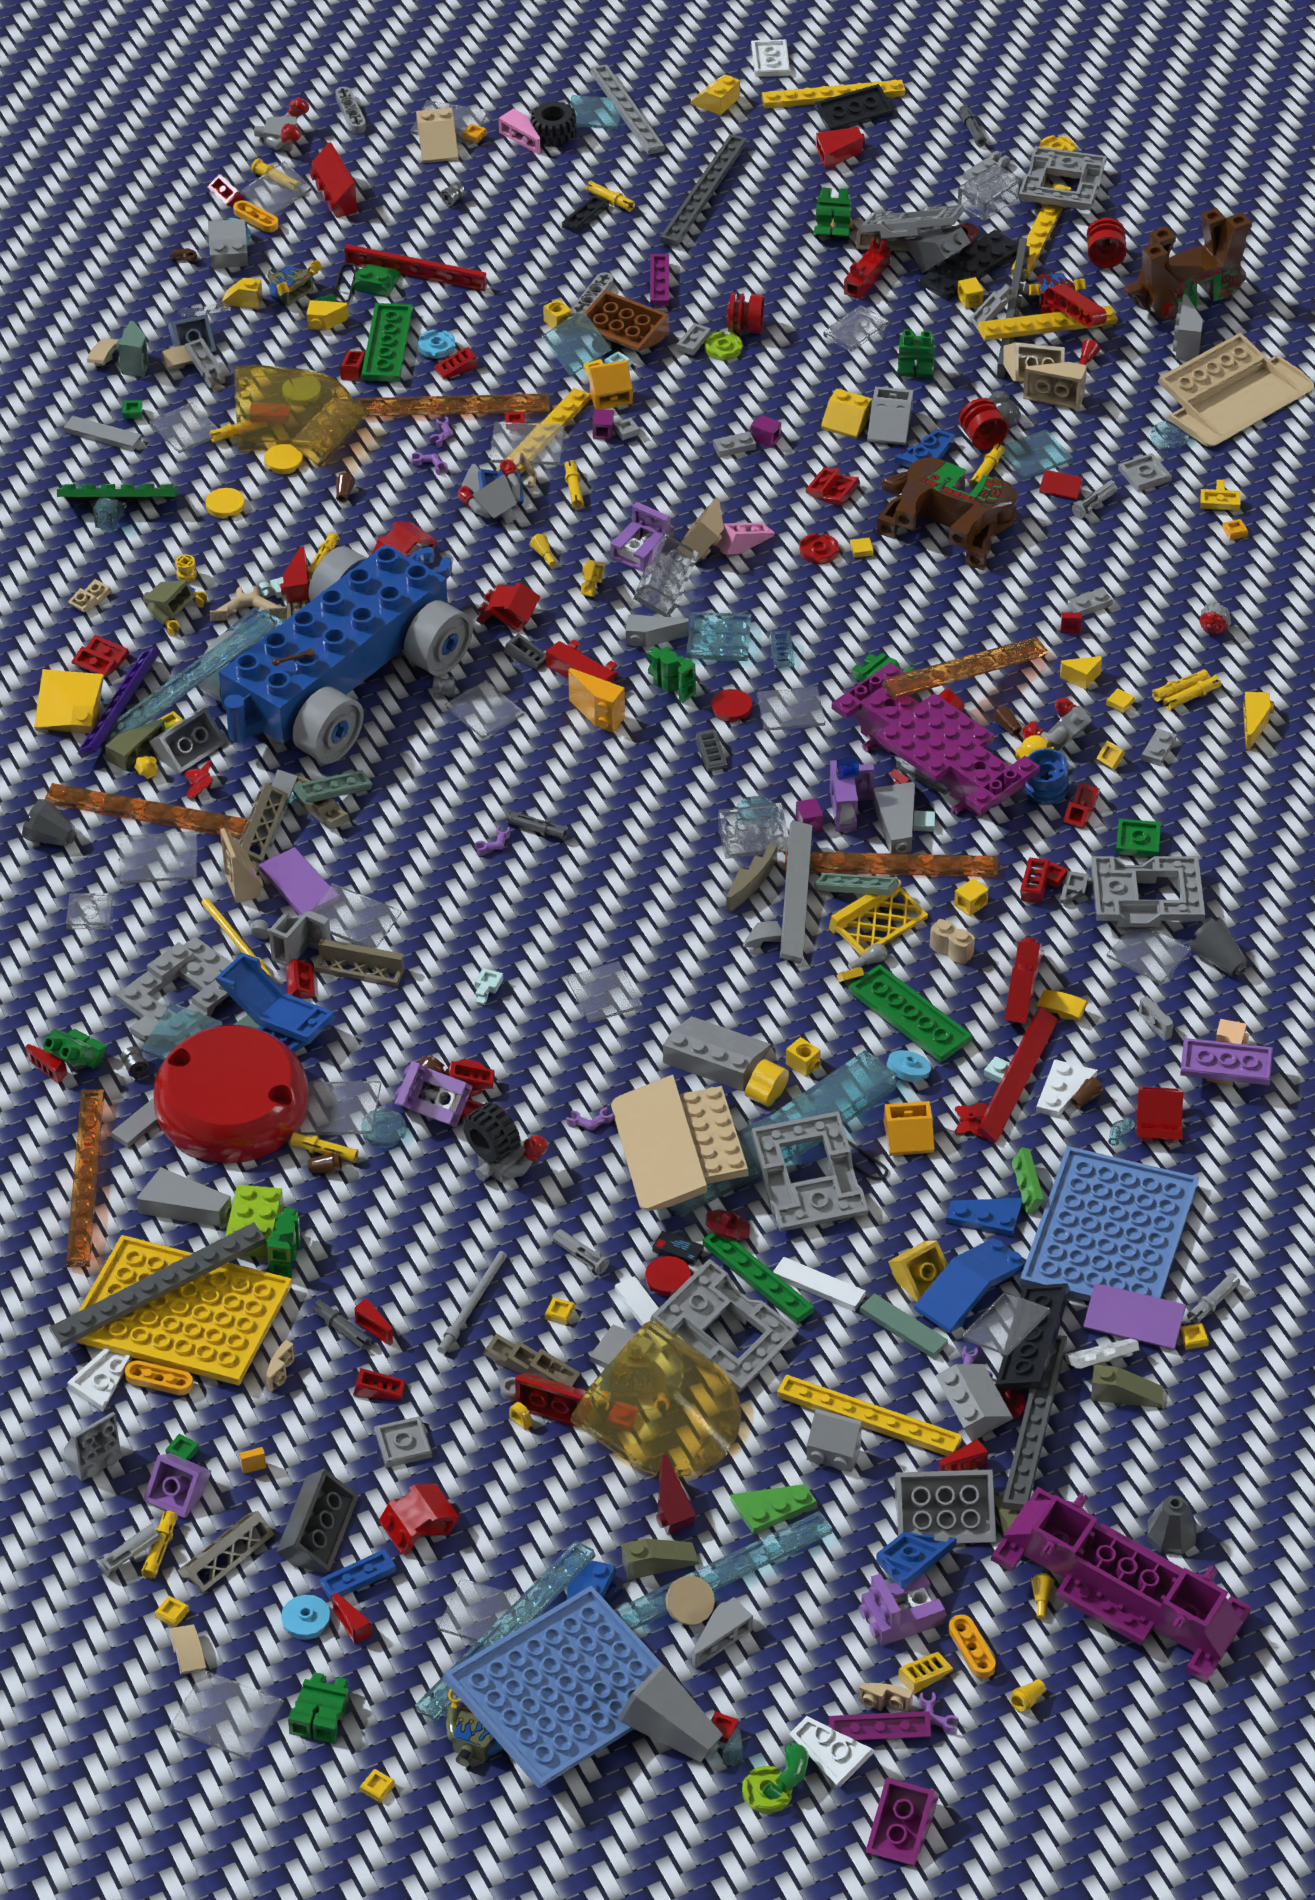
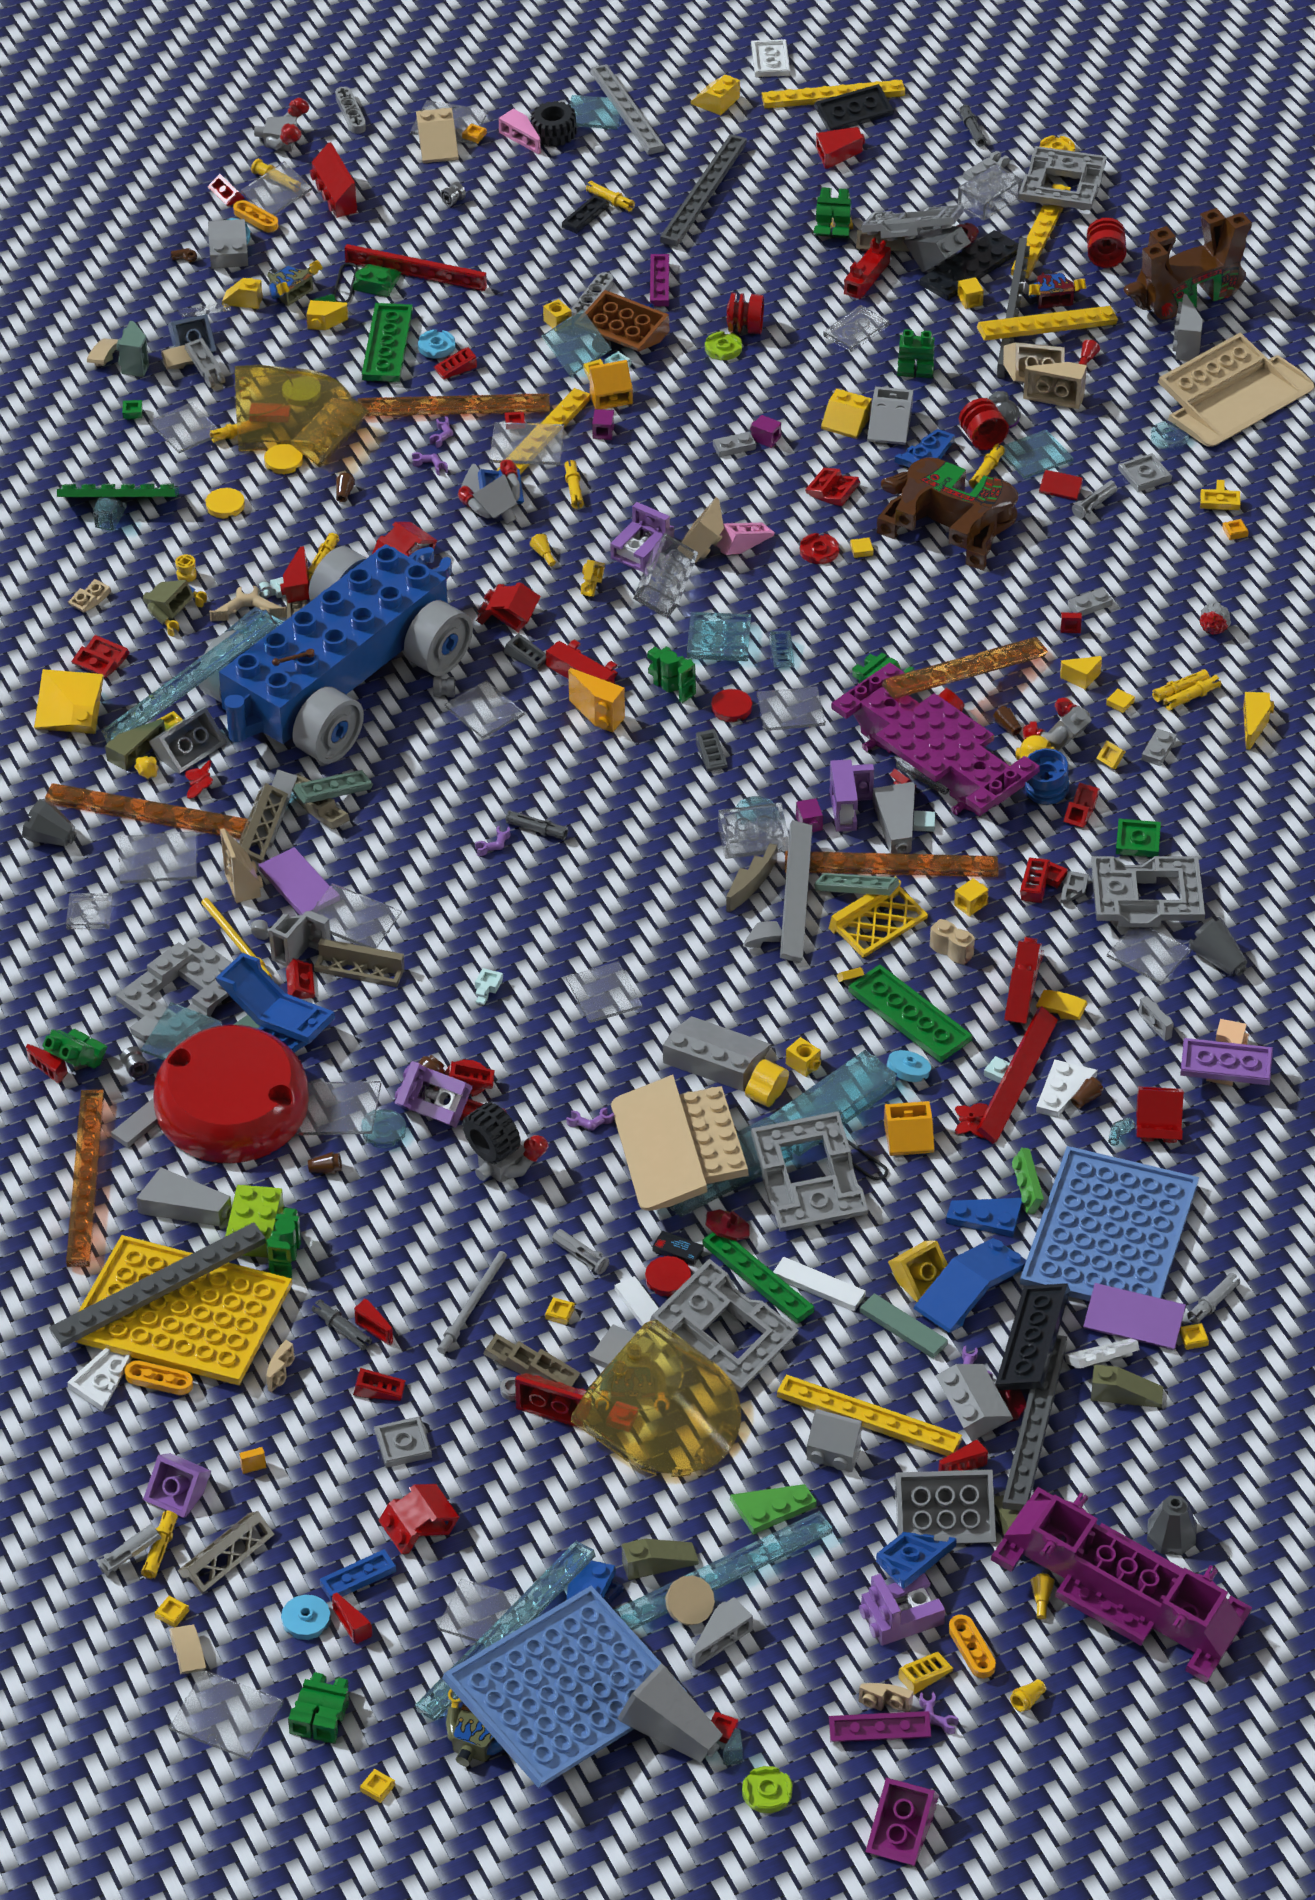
light grey tile [64,416,142,451] -> none
light grey slope [64,1412,122,1482] -> none
dark purple tile [77,647,160,758] -> none
green plate [165,1434,199,1461] -> none
dark grey slope [276,1468,359,1573] -> none
yellow pin [290,1132,359,1163] -> none
red slope [340,351,366,381] -> none
yellow tile [509,1402,532,1430] -> none
tan piece [513,452,537,488] -> none
light grey plate [614,418,640,440] -> none
light grey slope [626,614,689,647] -> none
dark red slope [656,1454,696,1535] -> none
light grey plate [676,323,711,355] -> none
green arm [762,1742,808,1800] -> none
white wing [789,1716,875,1787] -> none
clear blue tile [836,756,859,780] -> none
light grey piece [848,943,887,970] -> none
clear piece [961,1292,1051,1356] -> none
light grey hinge [970,284,1016,330] -> none
red beam [1042,284,1107,328] -> none

